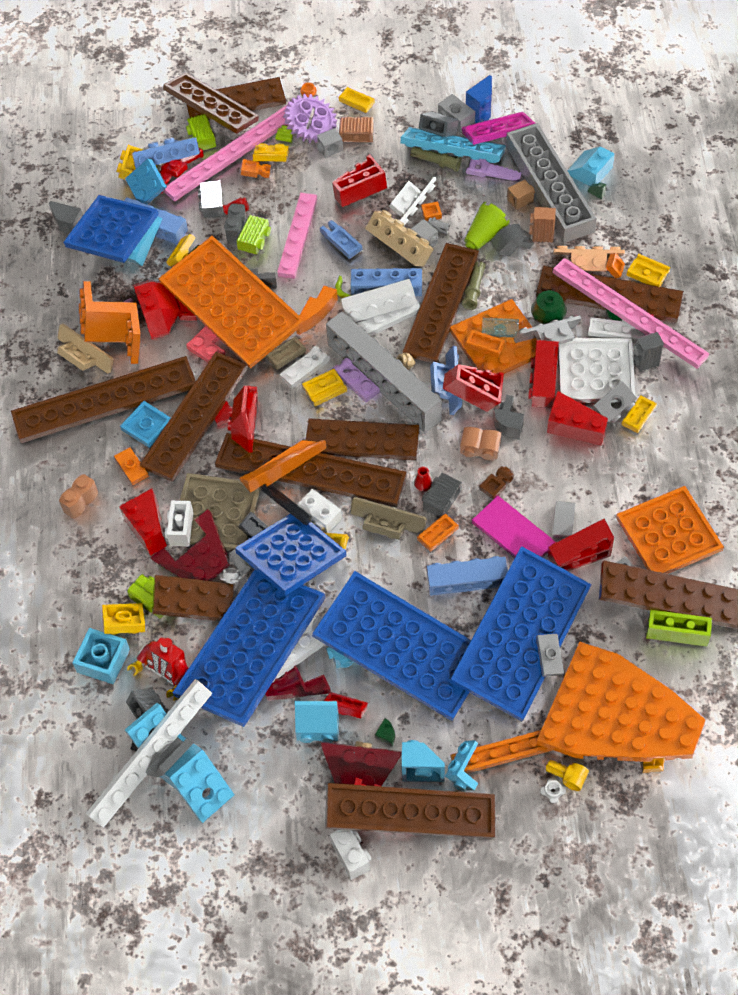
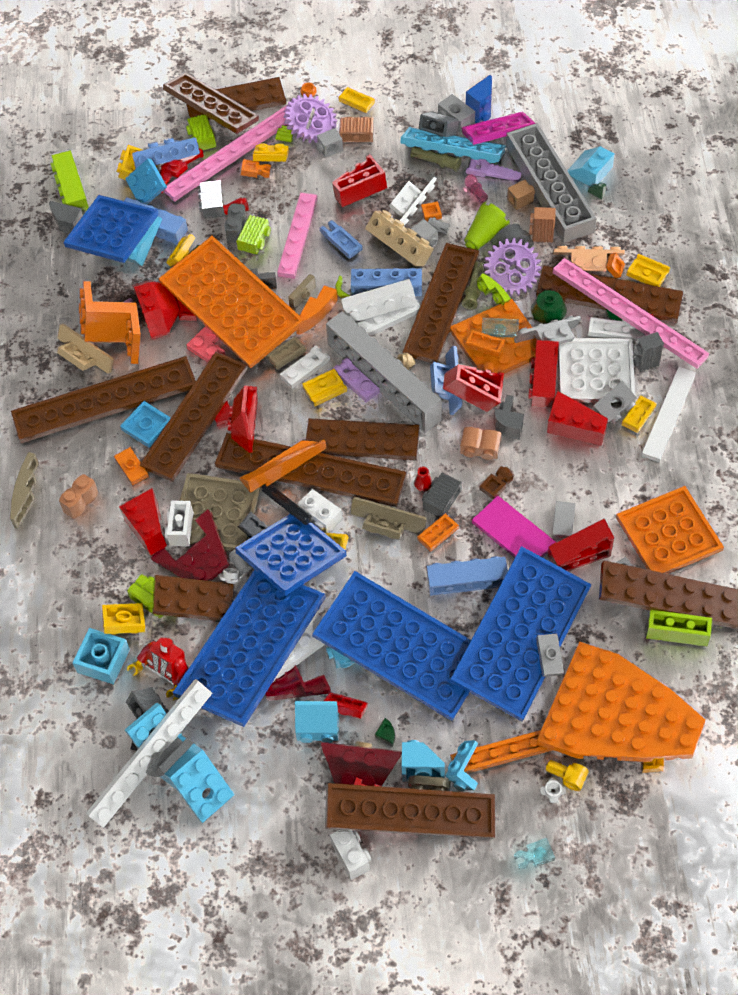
none -> dark tan slope [10,452,39,529]
none -> lime brick [50,150,89,211]
none -> dark tan plate [288,274,316,311]
none -> dark tan plate [408,776,451,791]
none -> clear pink pin [465,175,488,203]
none -> lime slope [477,274,511,305]
none -> lavender gear [483,238,542,297]
none -> clear light blue plate [514,838,555,870]
none -> white tile [642,367,696,462]

